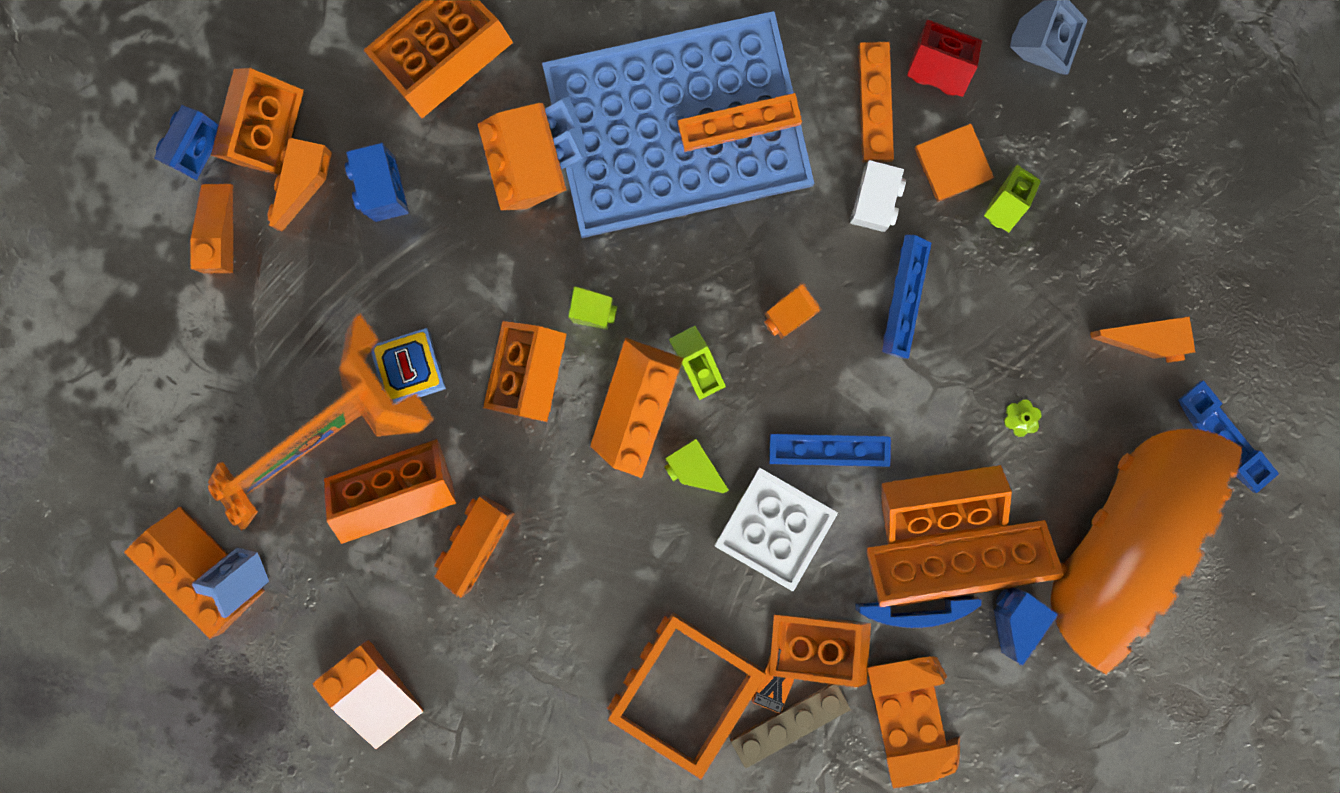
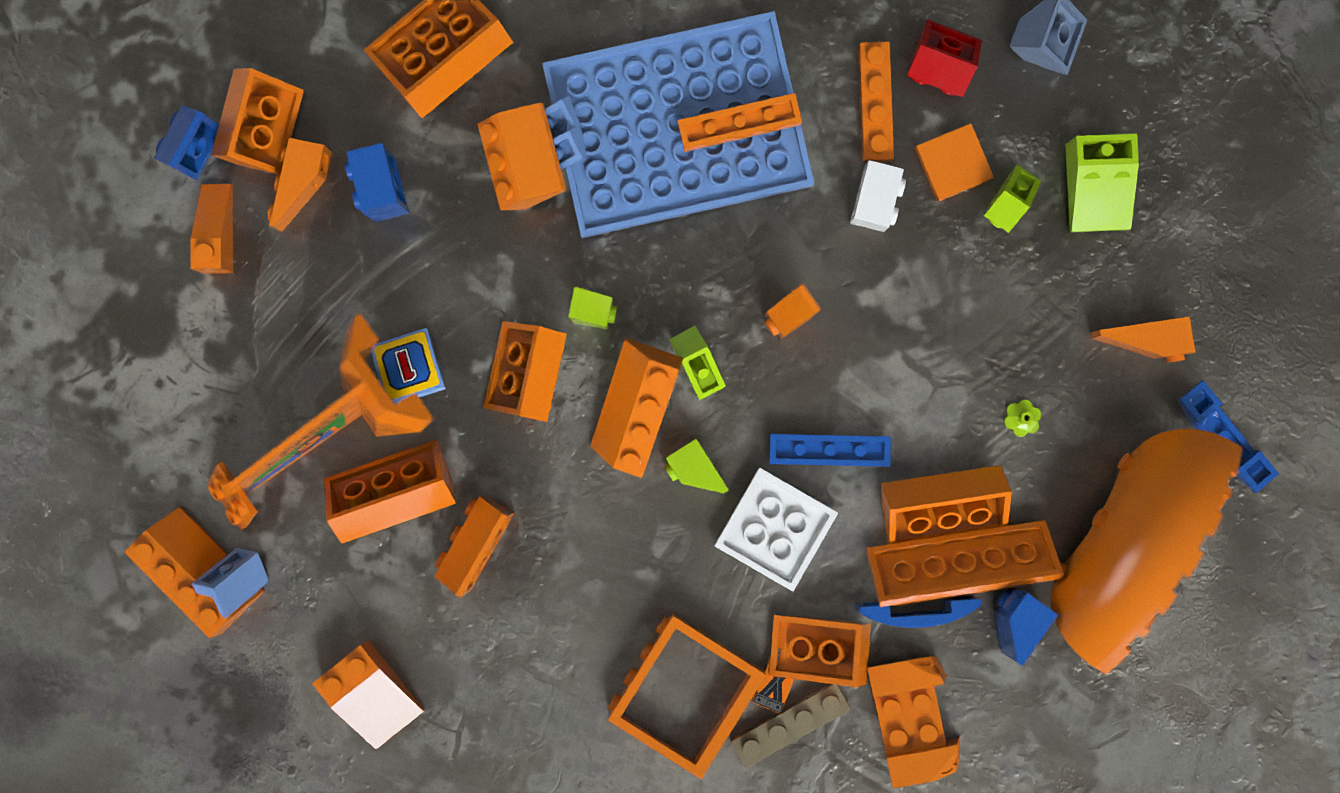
blue plate [882,235,932,359] -> none
none -> lime slope [1065,133,1139,232]

